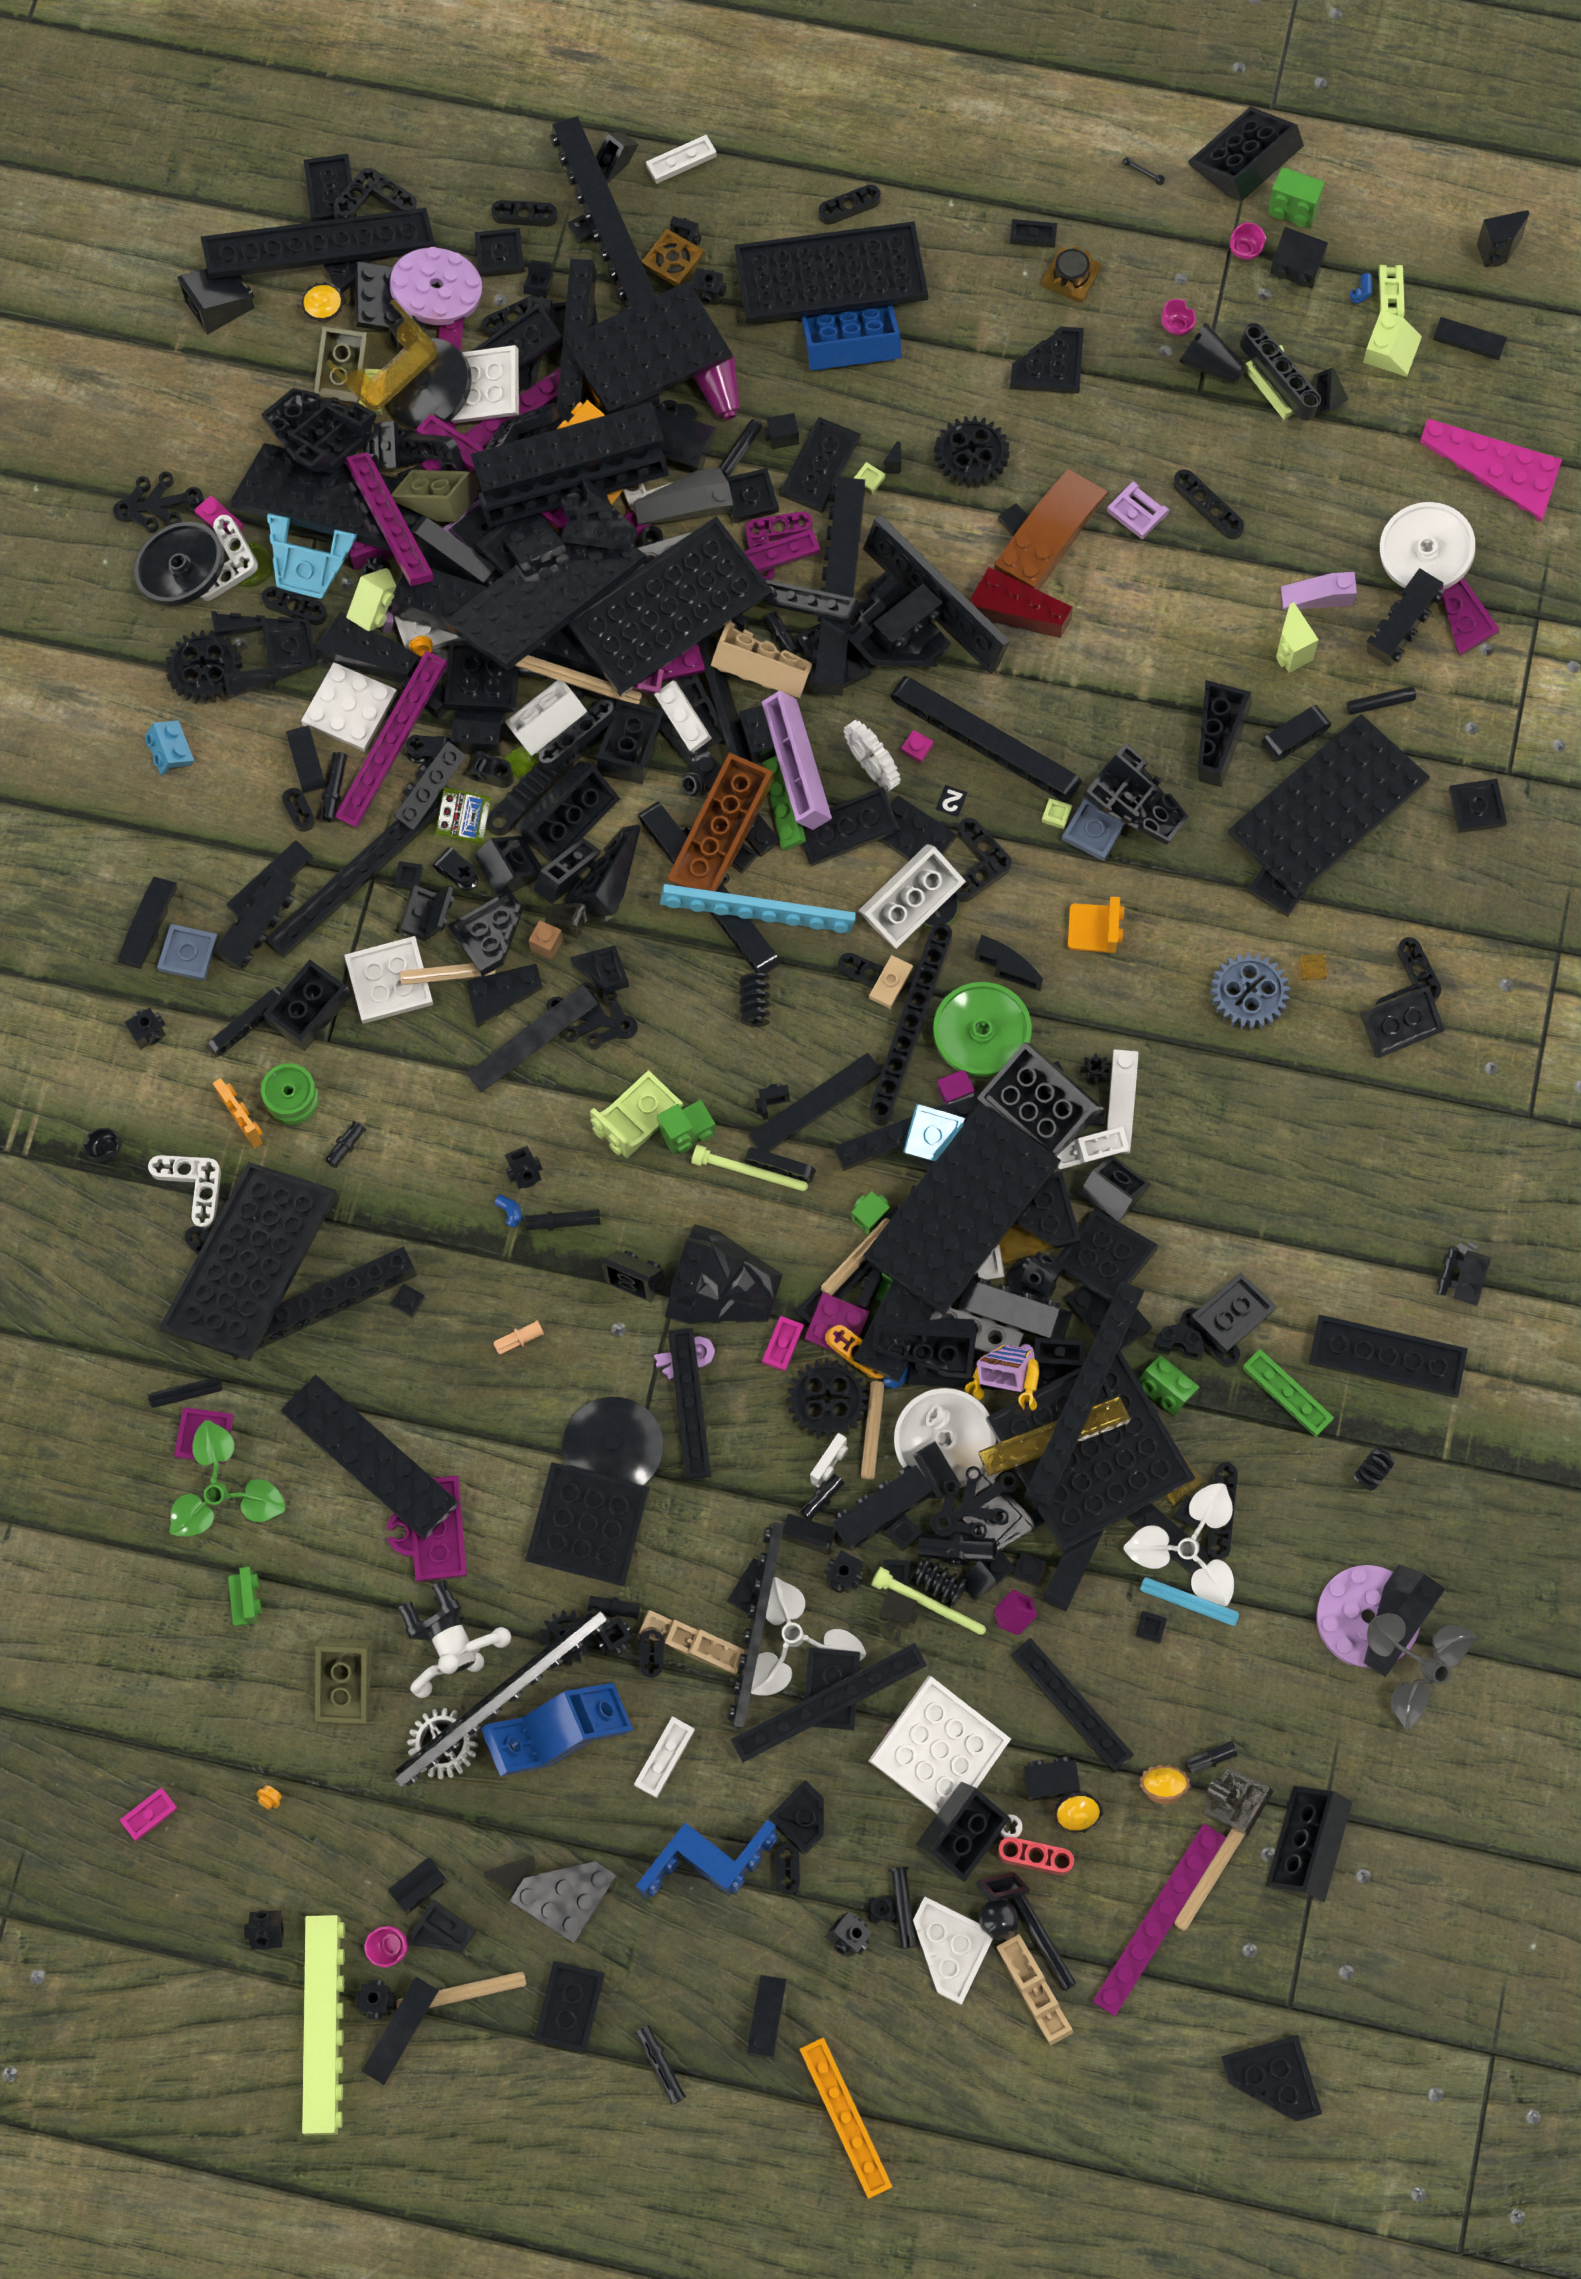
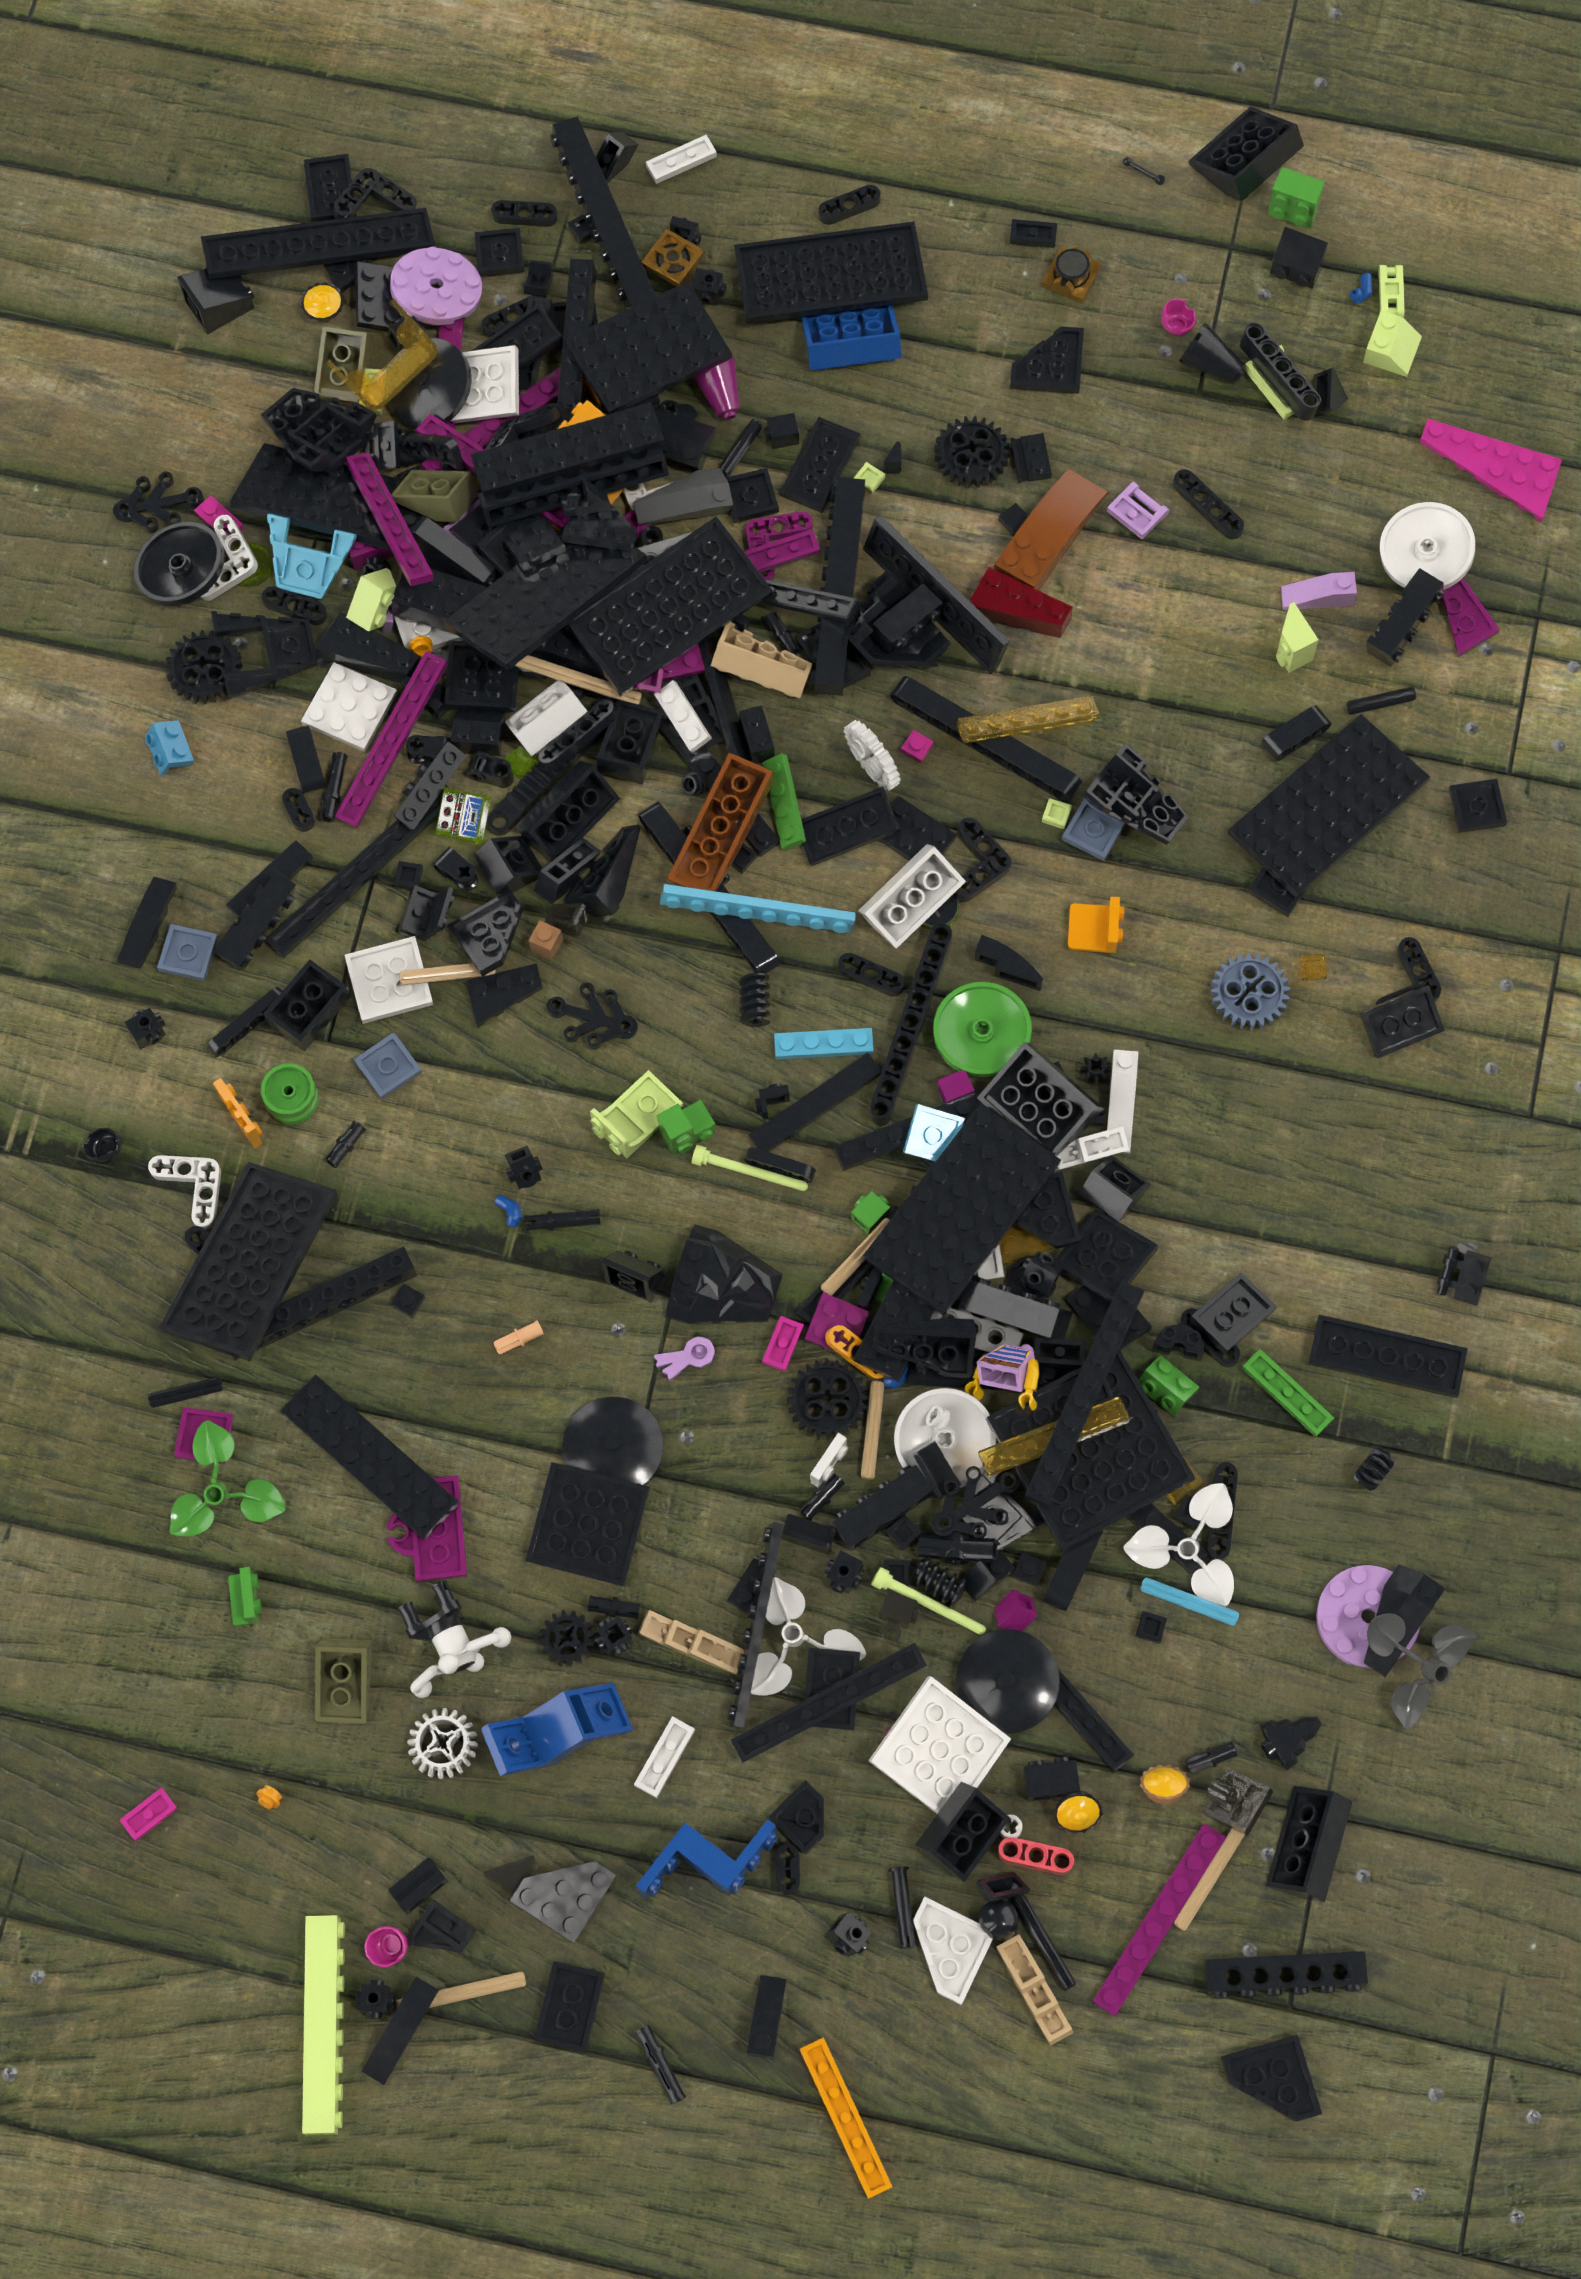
black brick [244,1910,285,1950] -> none
plate [390,1609,607,1787] -> none
black tile [466,985,598,1093] -> none
black wing [570,946,629,993] -> none
black beam [639,1627,664,1678] -> none
black tile [668,1328,712,1481] -> none
lavender brick [762,691,832,830] -> none
black plate [868,1895,896,1924] -> none
tan plate [869,955,913,1009] -> none
black sticker [936,785,968,817] -> none
black wedge [1198,680,1252,787] -> none
dark pink hair [1230,222,1266,260] -> none
black tile [1433,317,1507,360] -> none
black slope [1477,210,1530,267] -> none
none -> sand blue plate [353,1032,422,1100]
none -> medium azure plate [774,1028,873,1060]
none -> black dish [956,1629,1060,1734]
none -> clear yellow plate [957,695,1099,743]
none -> black plate [1010,433,1052,483]
none -> black brick [1204,1951,1368,1999]
none -> black rock [1259,1717,1322,1770]

